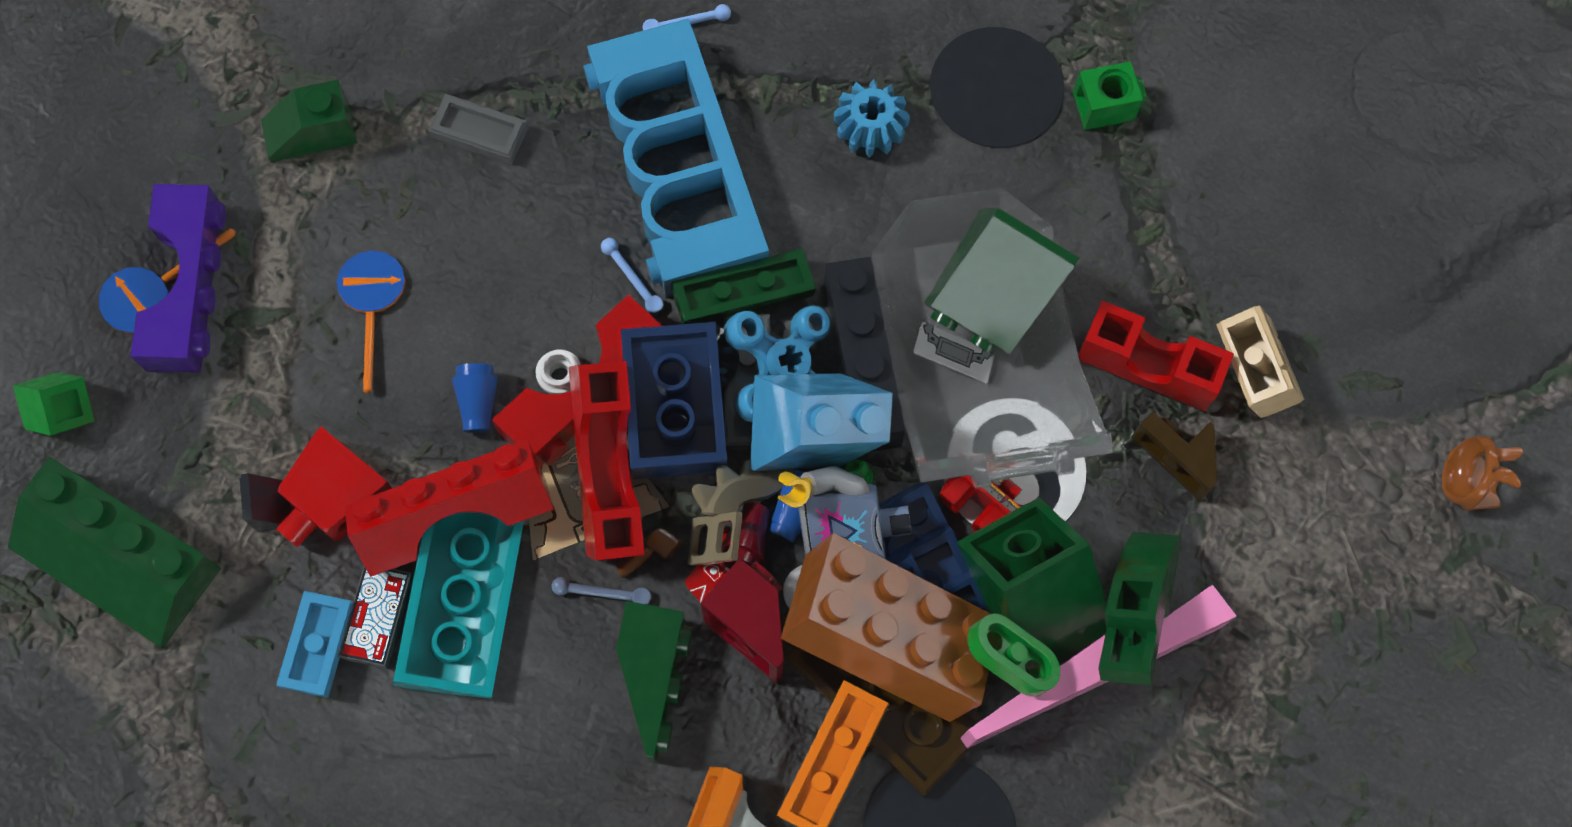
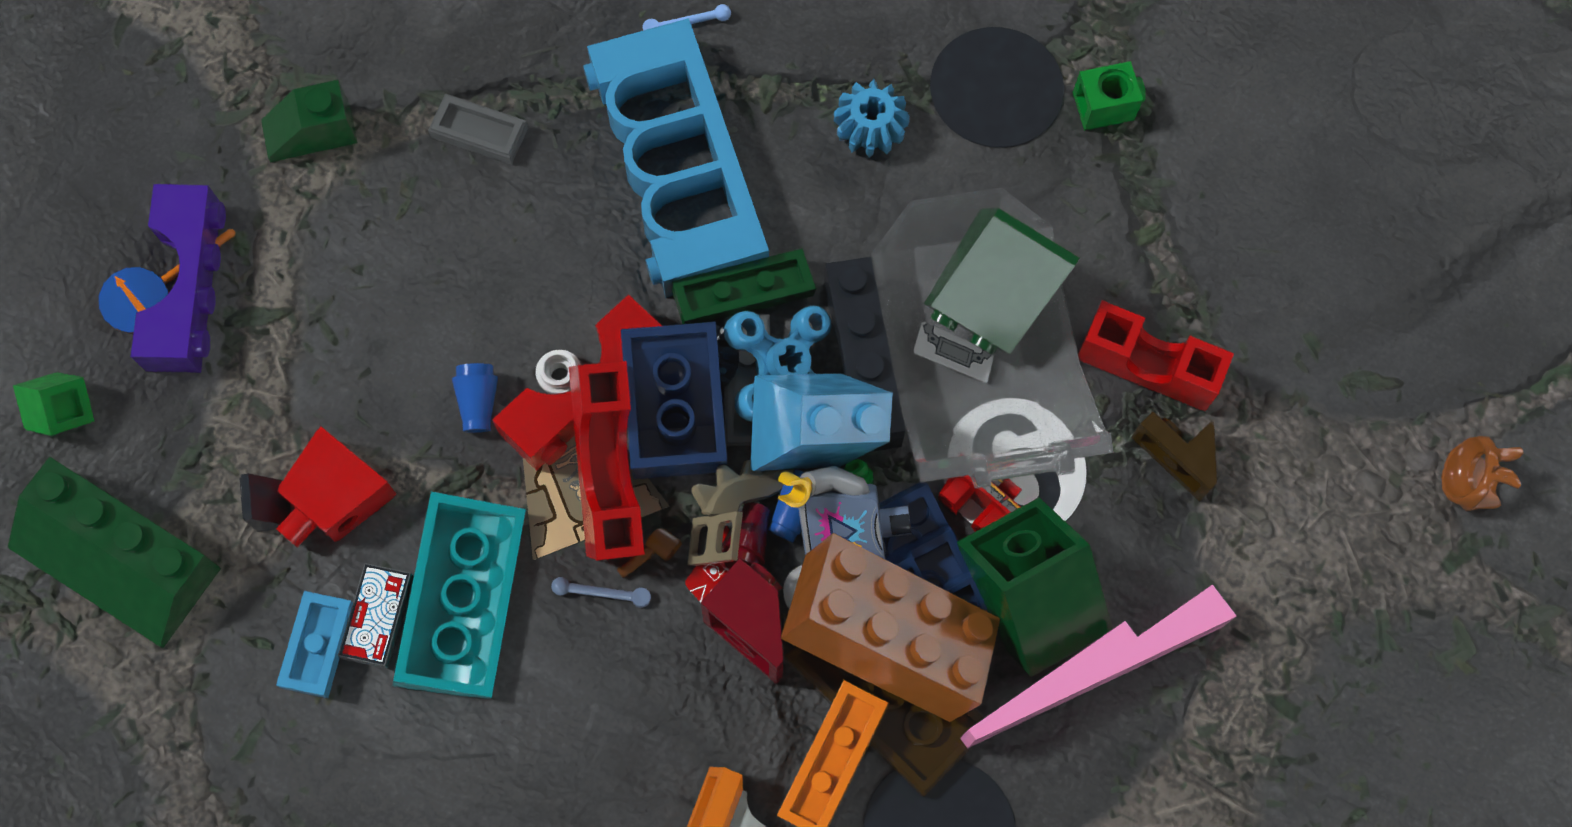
blue piece [336,250,406,394] -> none
red arch [345,439,553,577] -> none
light blue hinge [601,238,663,315] -> none
dark green slope [616,601,692,764] -> none
green plate [967,614,1060,697] -> none
dark green slope [1098,532,1182,685] -> none
tan brick [1216,305,1305,418] -> none

